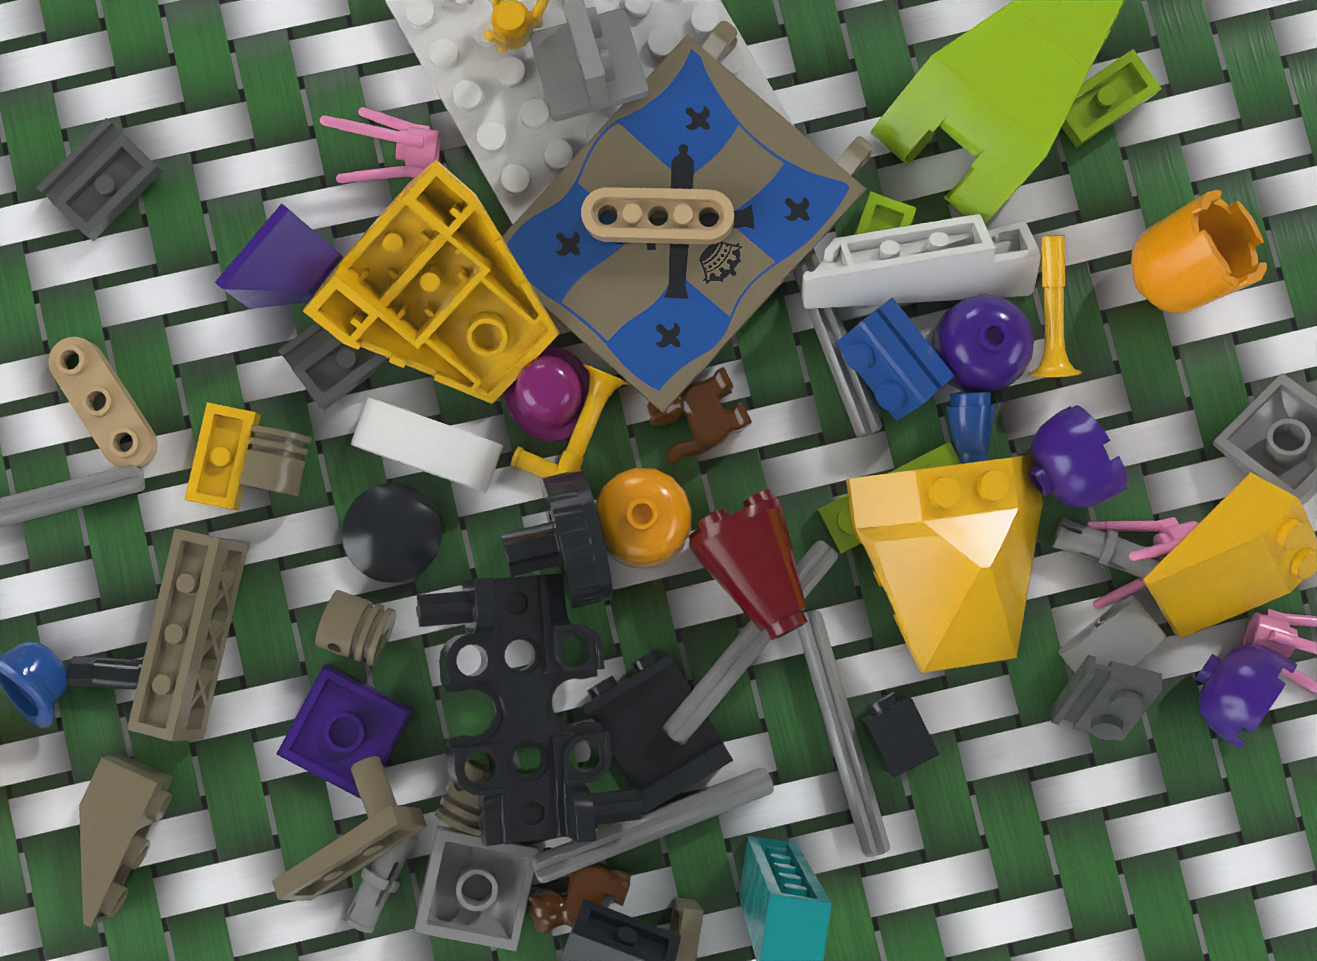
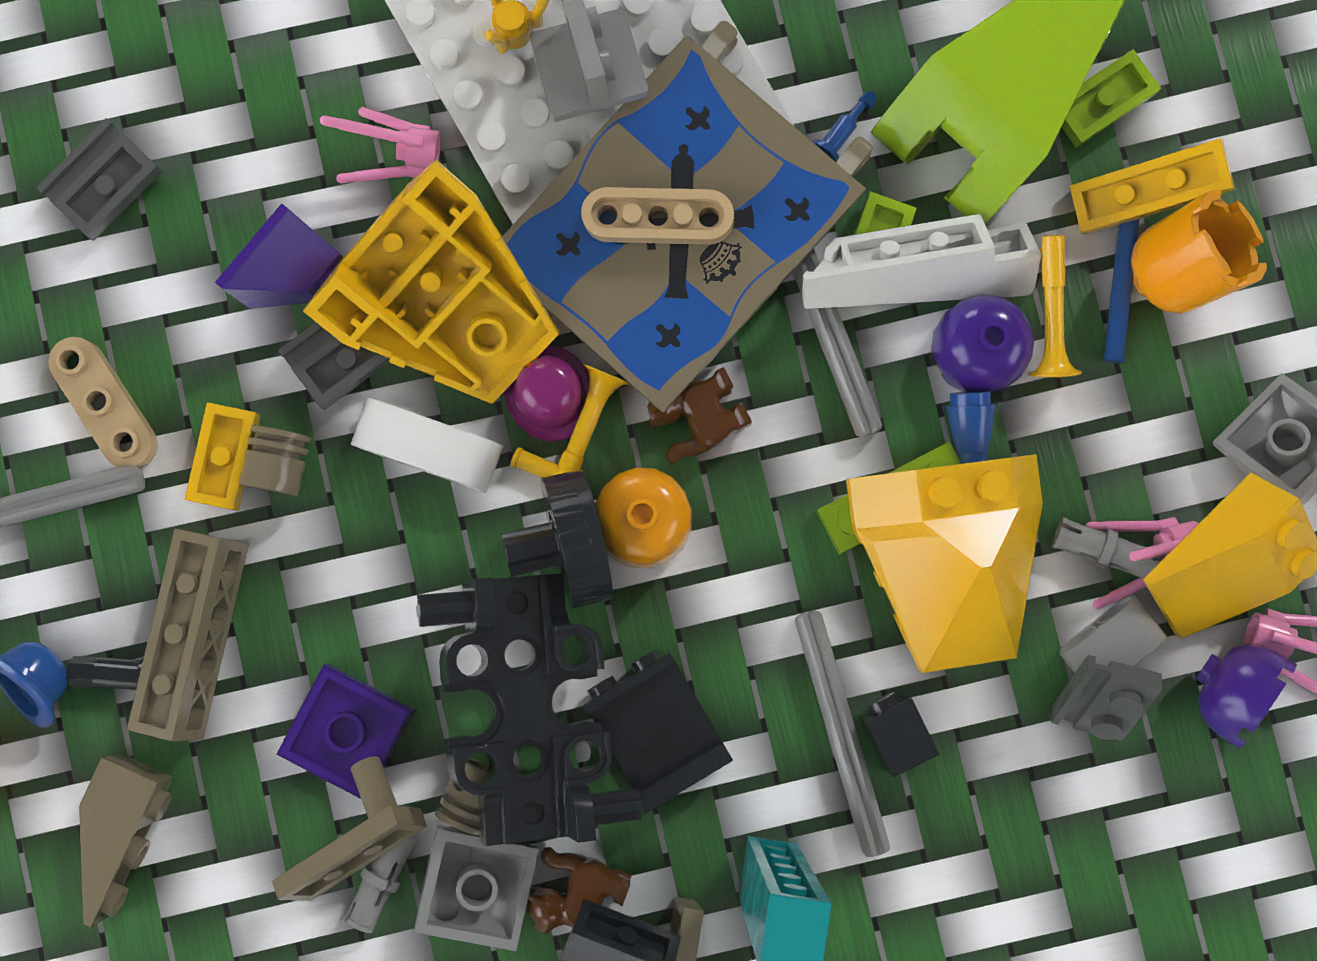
dark tan piece [315,590,396,667] -> none
black dish [342,483,444,583] -> none
light grey axle [532,768,774,883] -> none
light grey axle [663,540,838,745] -> none
dark red cone [688,489,808,641] -> none
blue brick [835,297,954,421] -> none
dark purple cylinder [1028,405,1128,508] -> none
none -> blue piece [812,91,876,162]
none -> yellow piece [1070,138,1235,235]
none -> blue bar [1103,219,1140,364]

